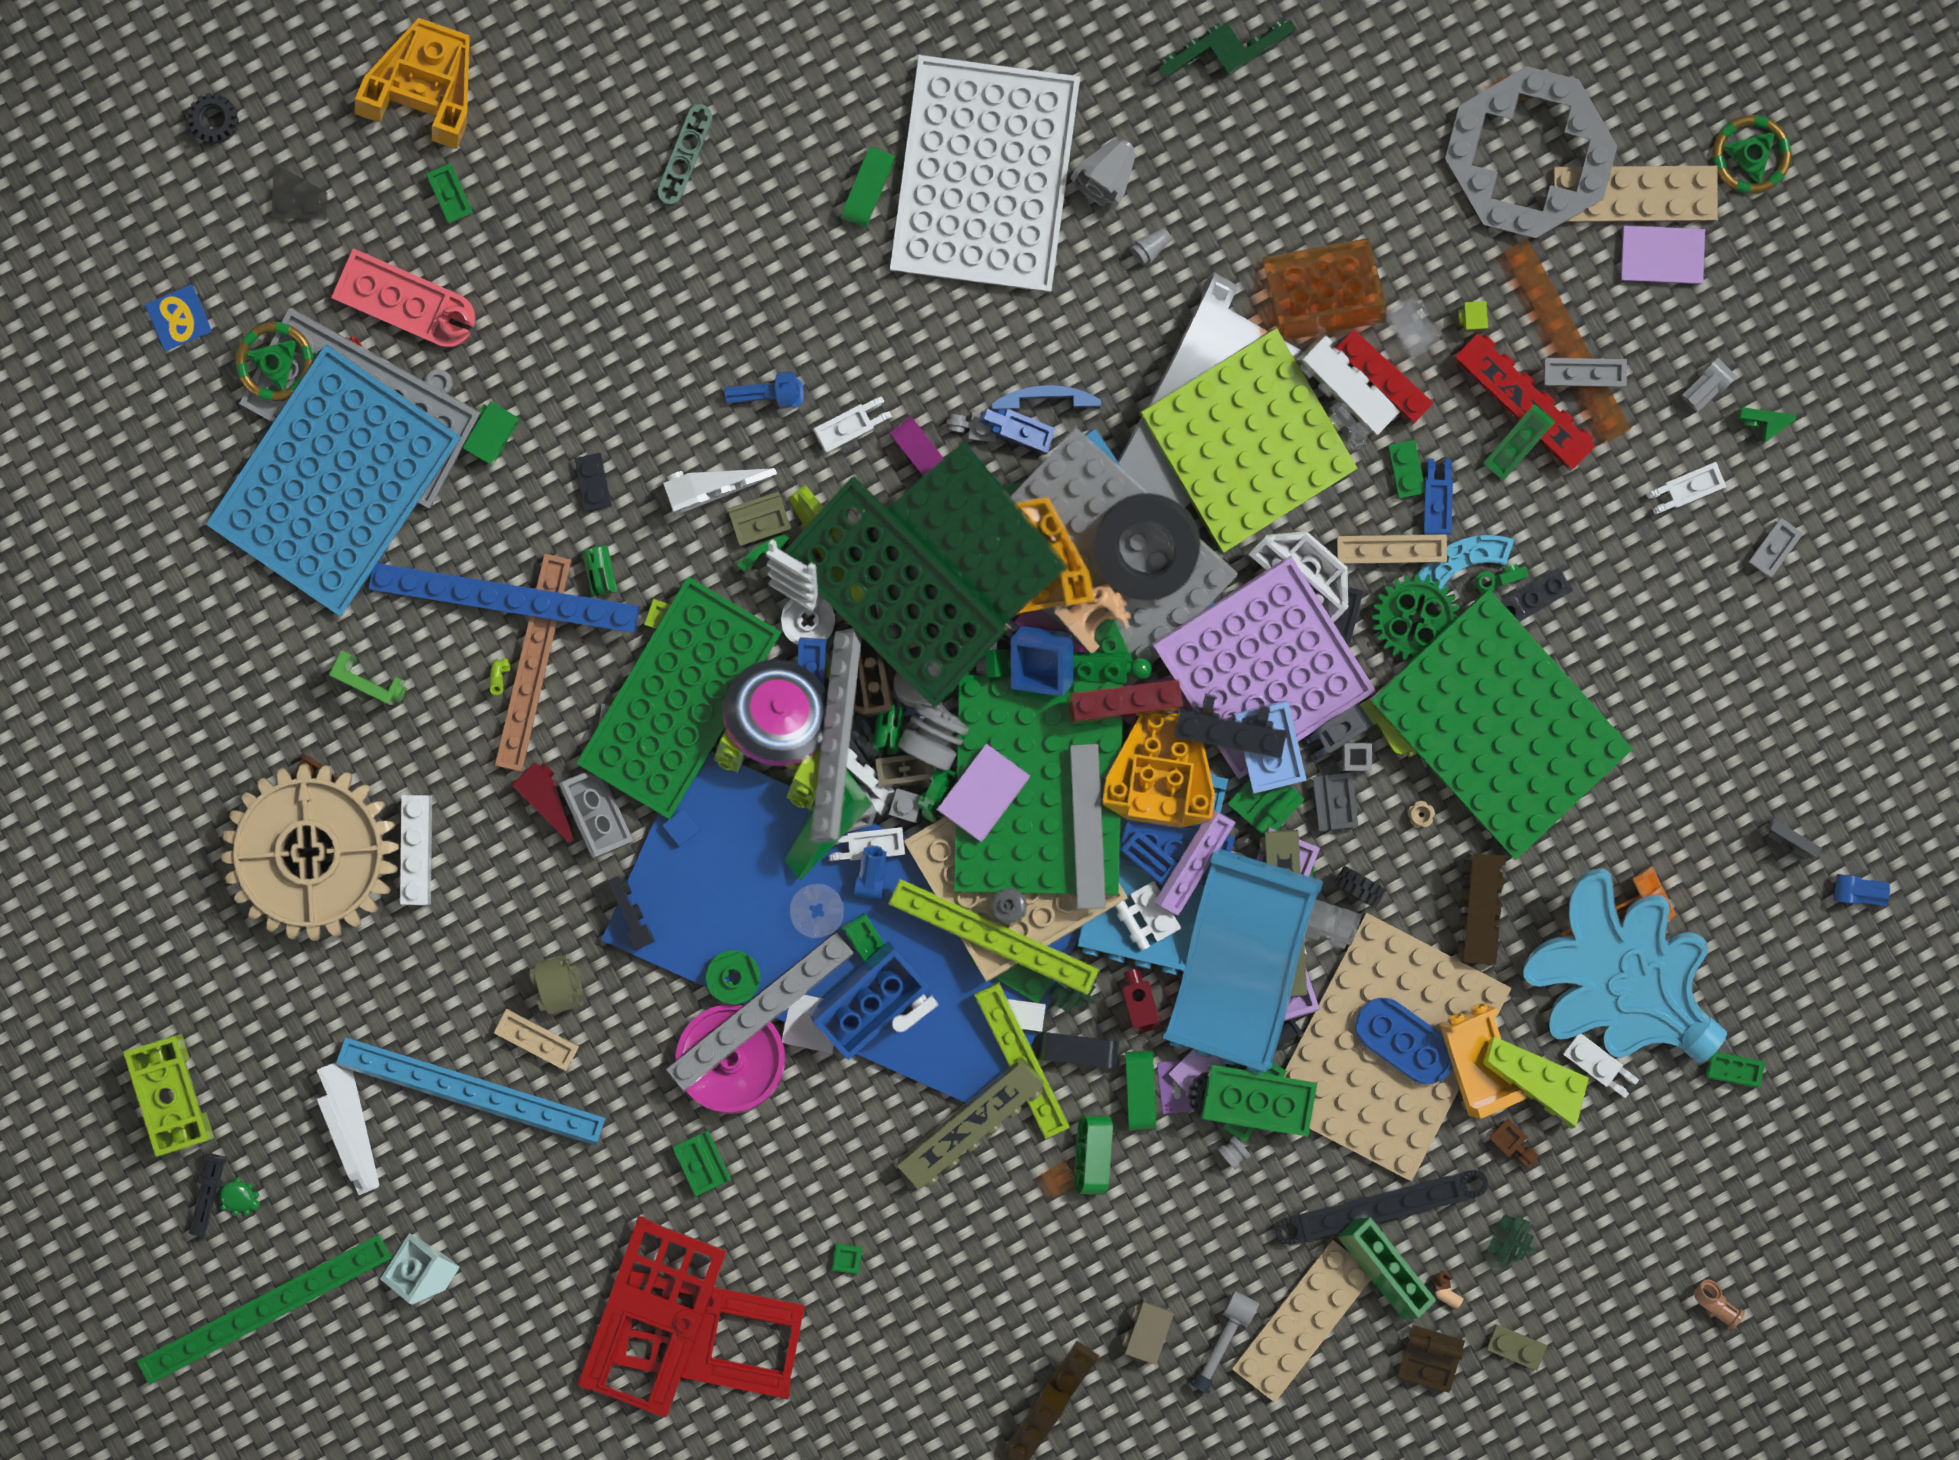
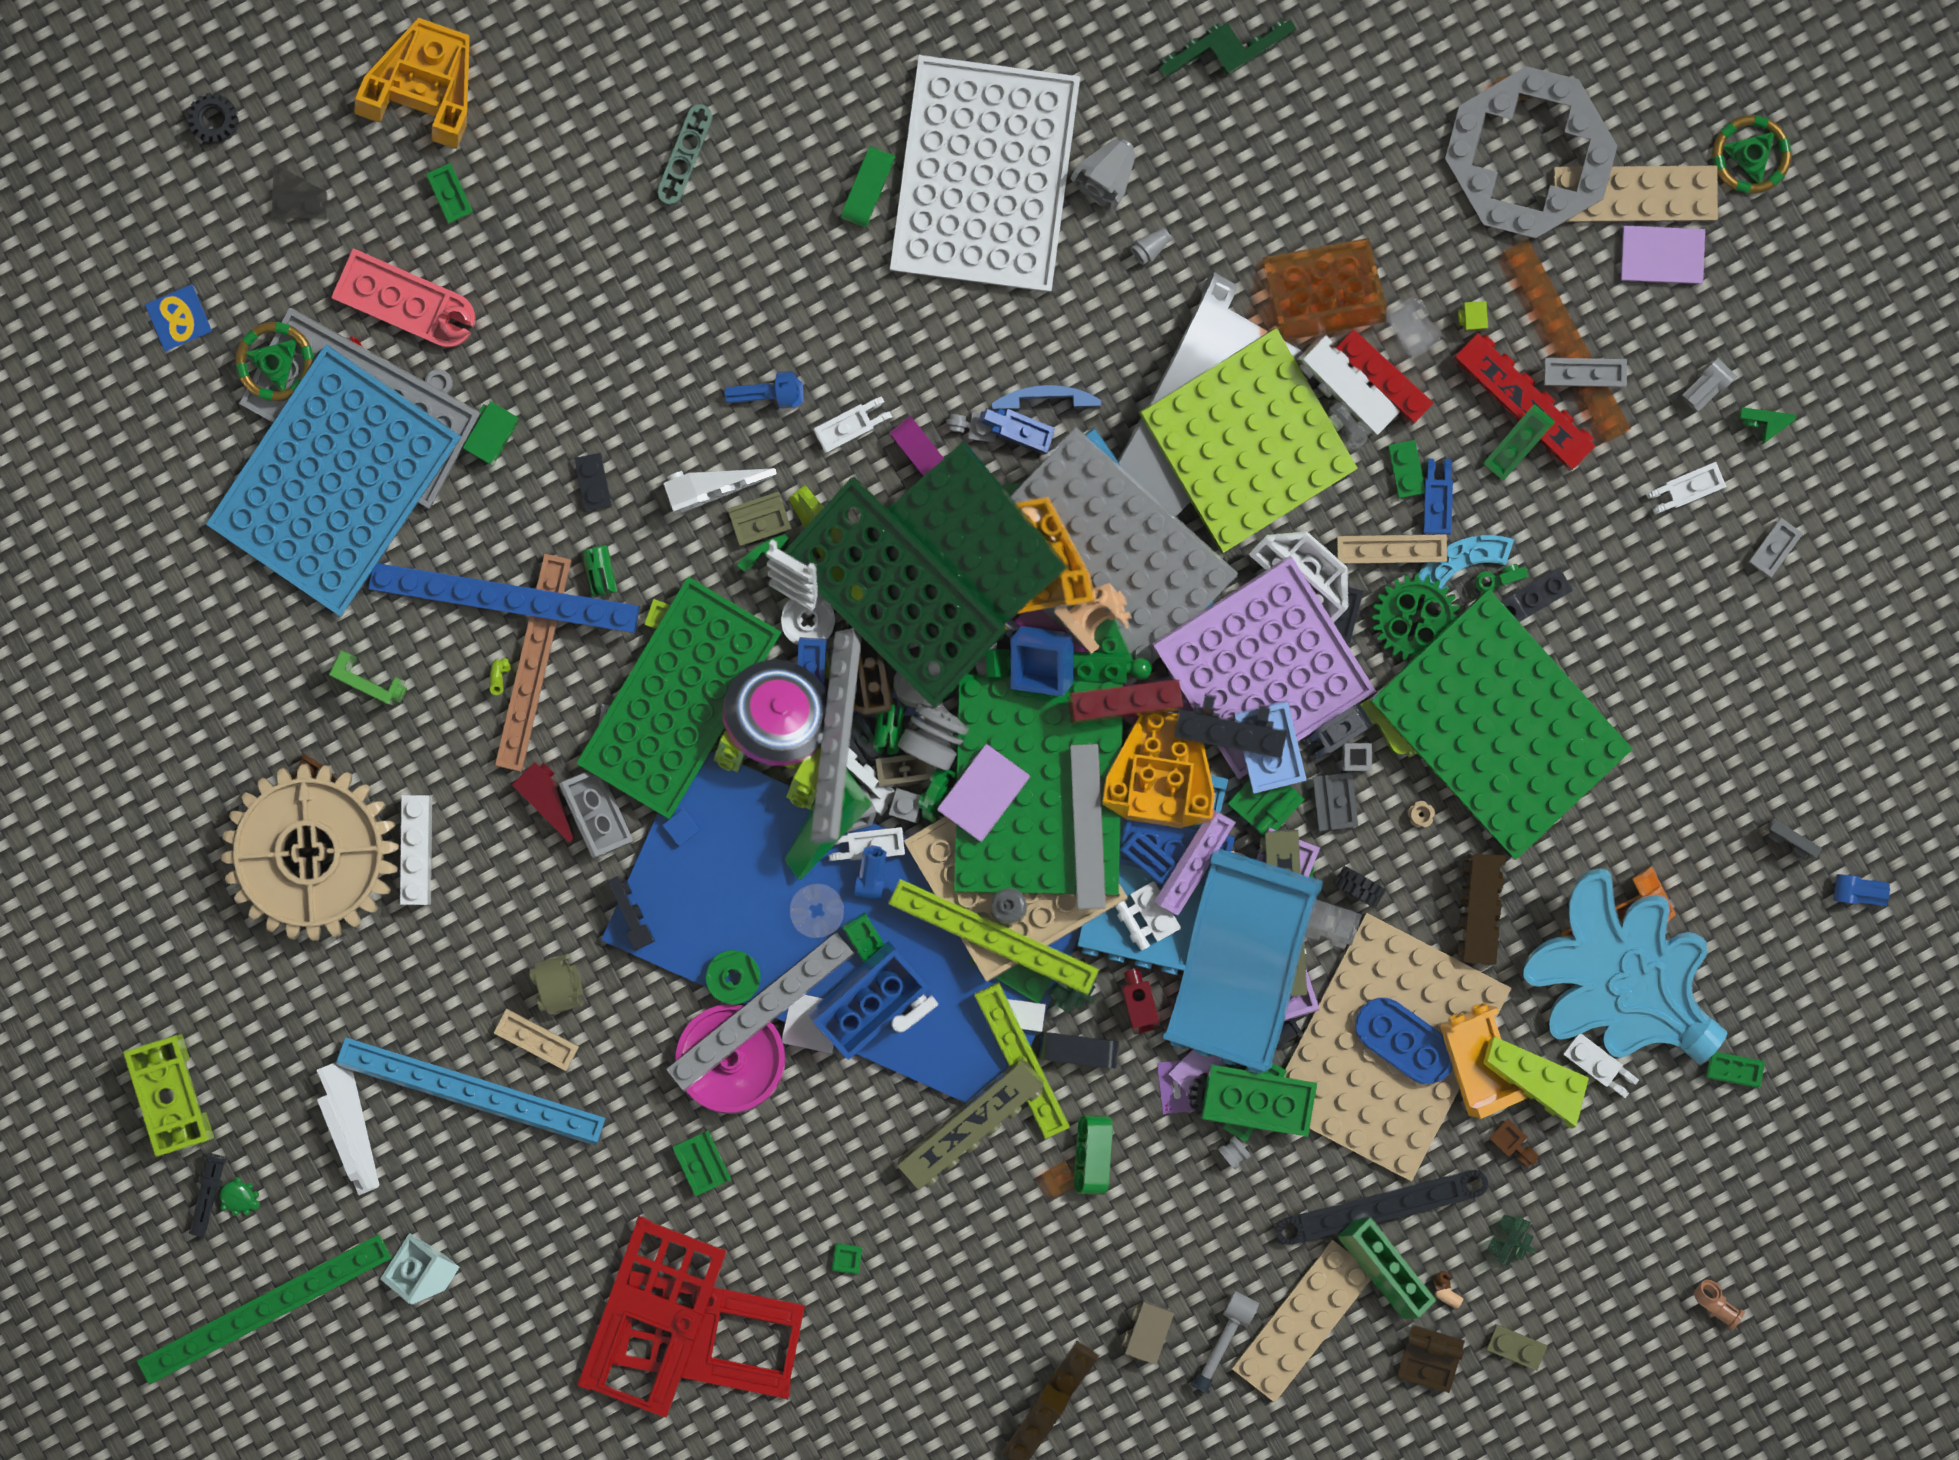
black tyre [1094,493,1200,600] -> none
green beam [1125,1051,1156,1131] -> none

